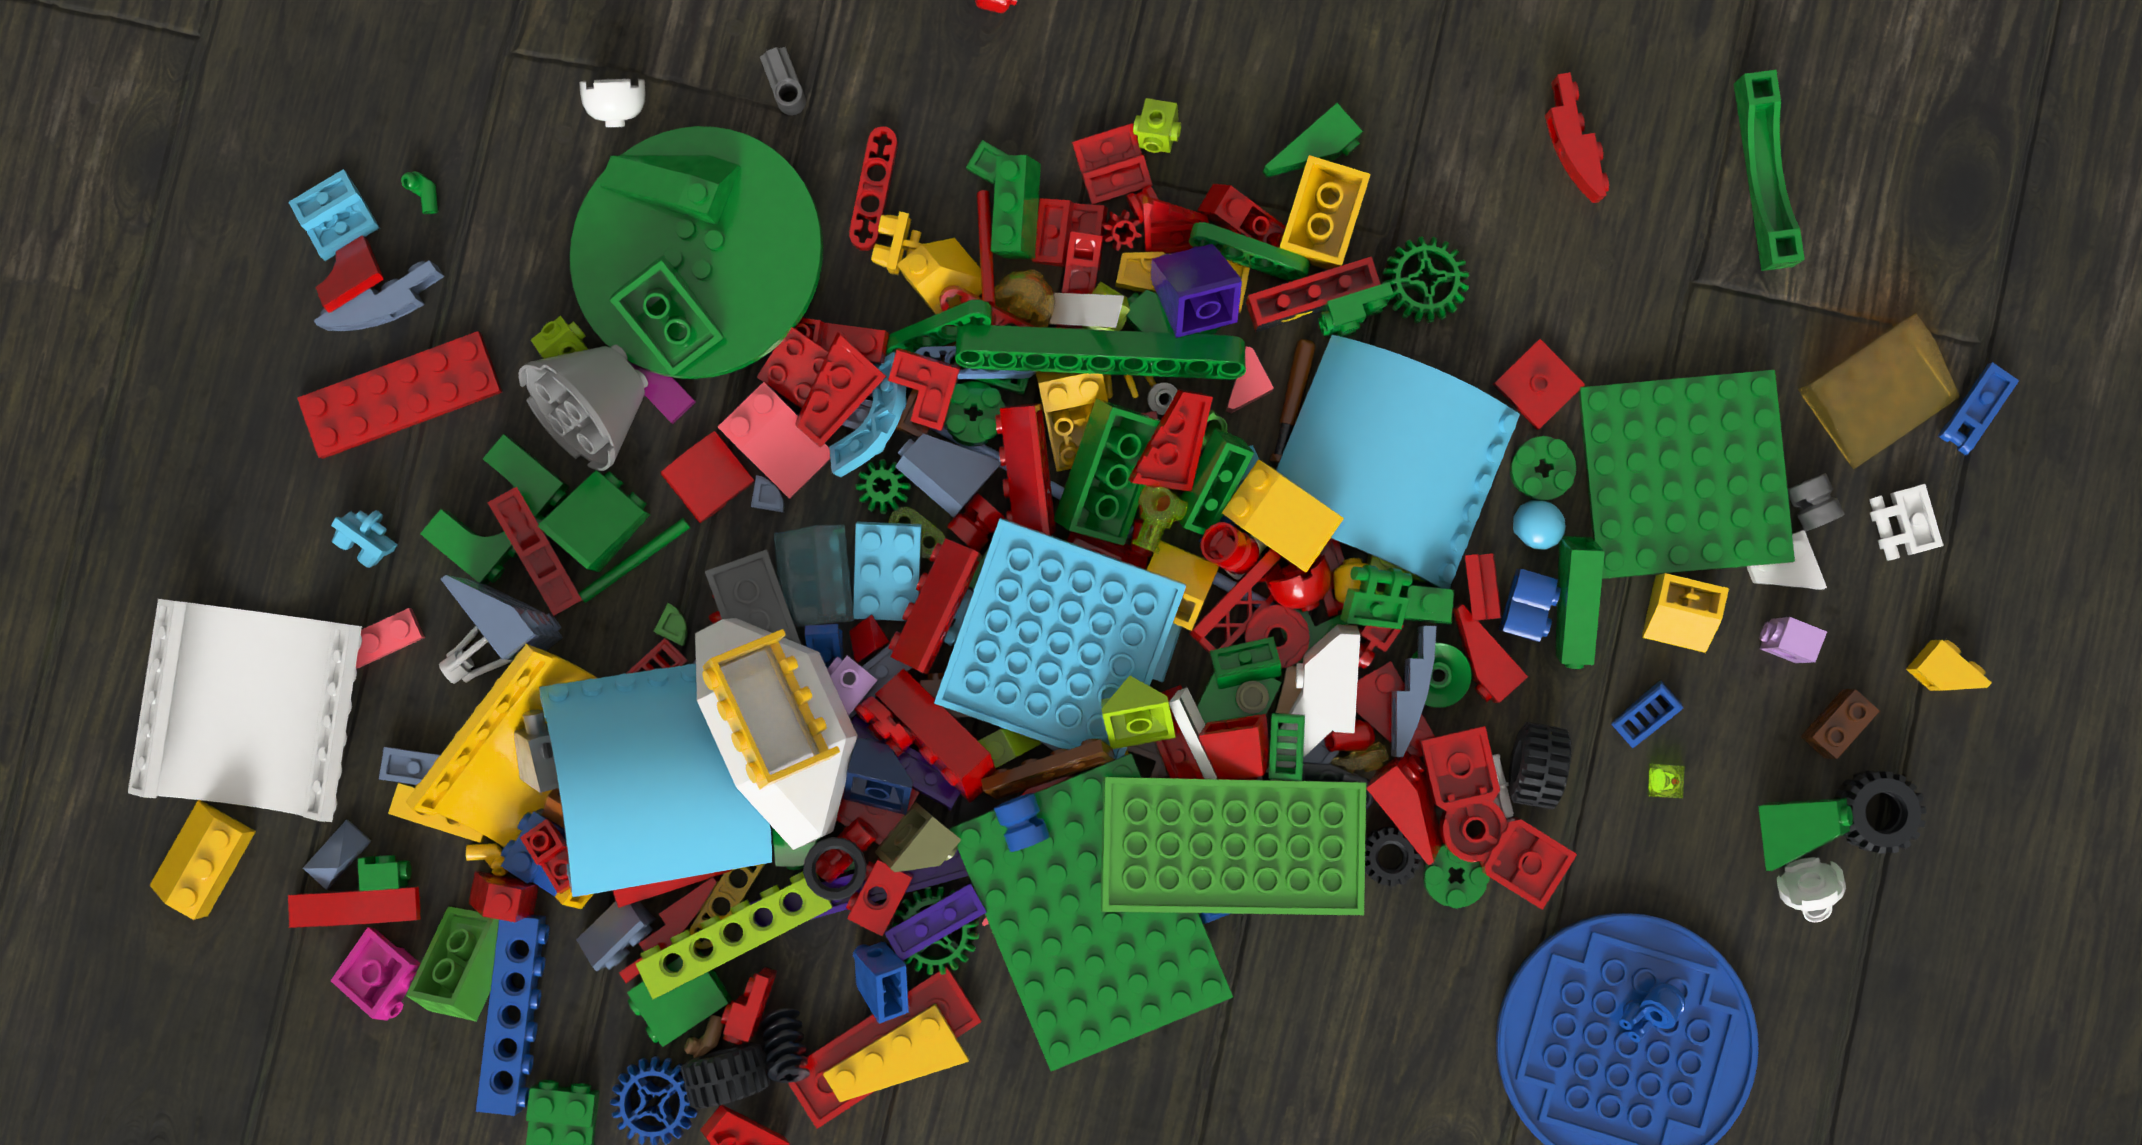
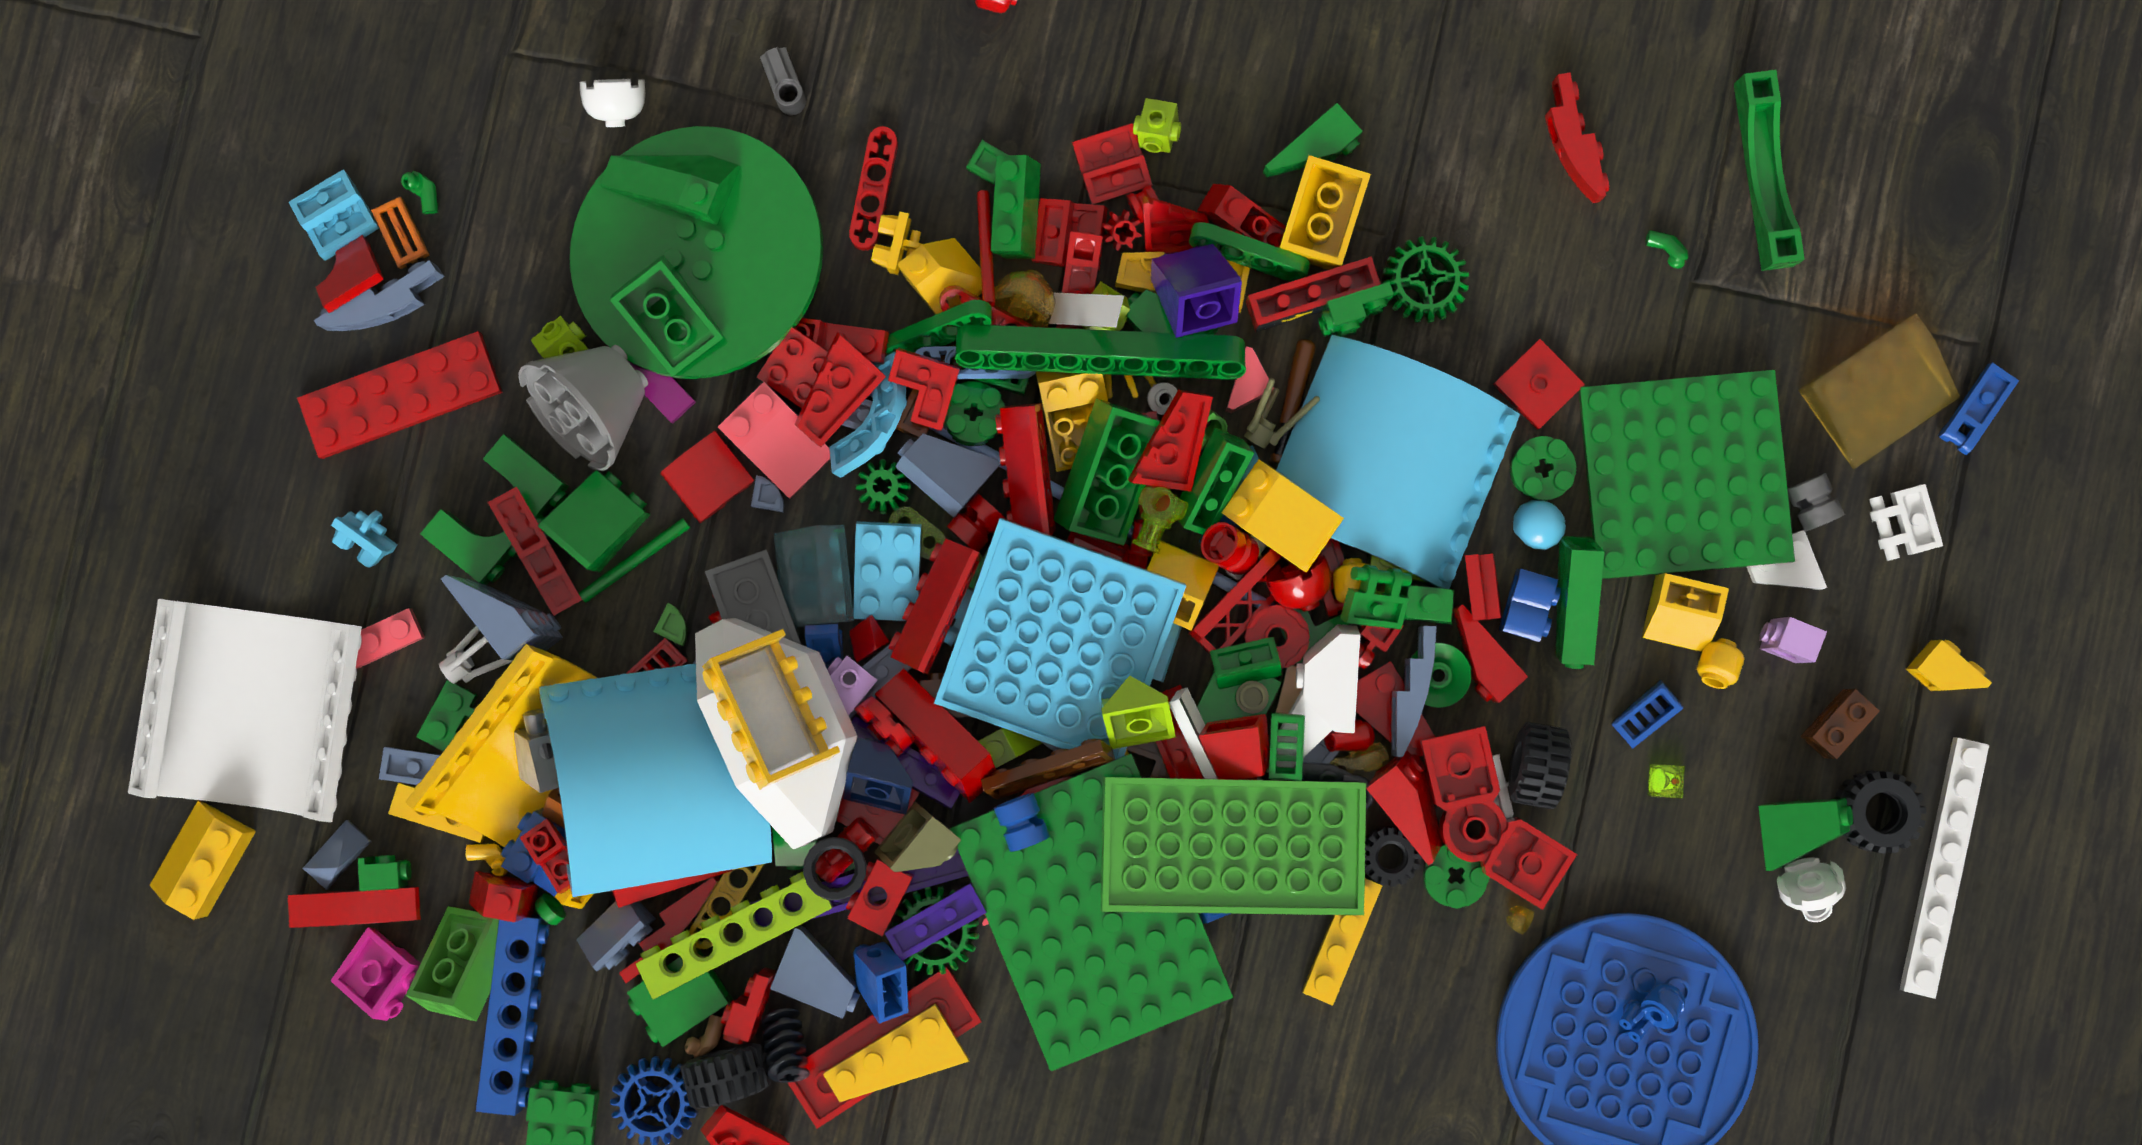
none -> orange tile [371,197,430,269]
none -> green plate [416,680,478,752]
none -> green tile [535,893,566,925]
none -> sand blue slope [770,925,860,1019]
none -> olive plant [1244,378,1320,449]
none -> yellow plate [1302,878,1383,1006]
none -> clear yellow hinge [1506,905,1534,934]
none -> green arm [1645,230,1688,269]
none -> yellow head [1697,638,1745,689]
none -> white plate [1899,737,1989,999]

